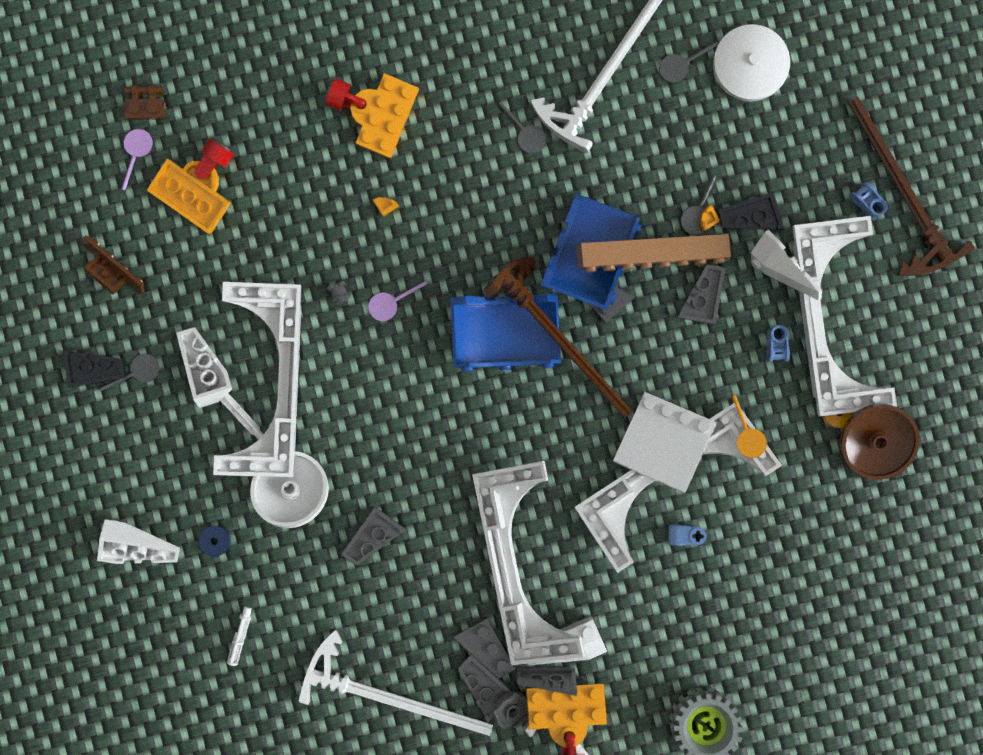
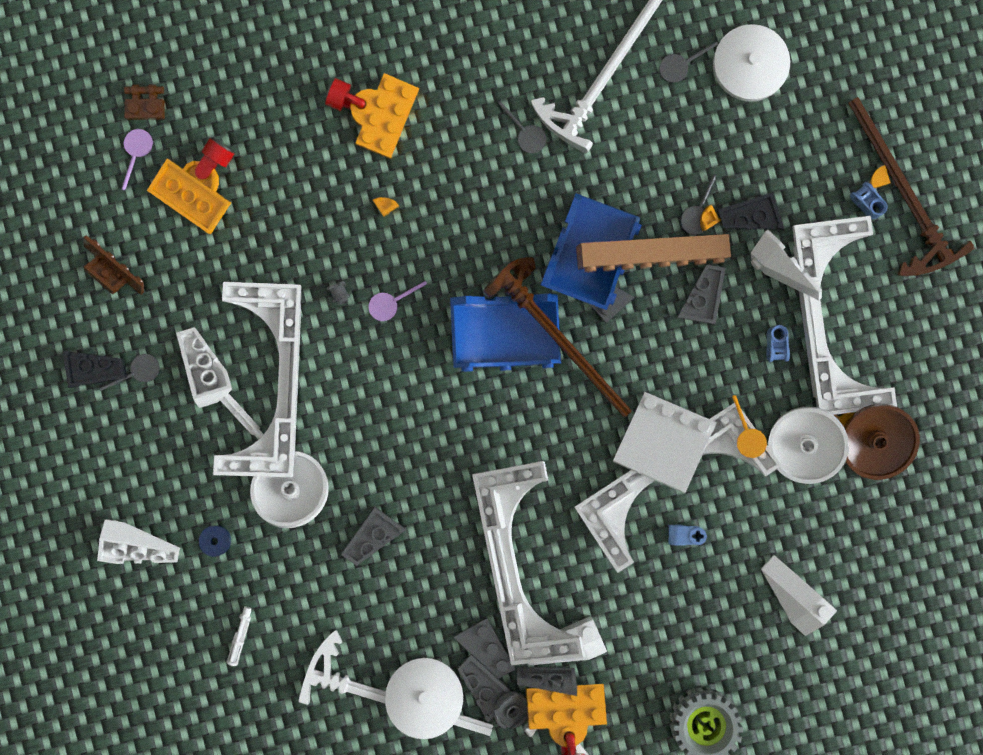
none -> white dish [385,658,463,739]
none -> white wedge [761,555,837,636]
none -> white dish [768,407,849,484]
none -> light orange tile [869,165,890,188]

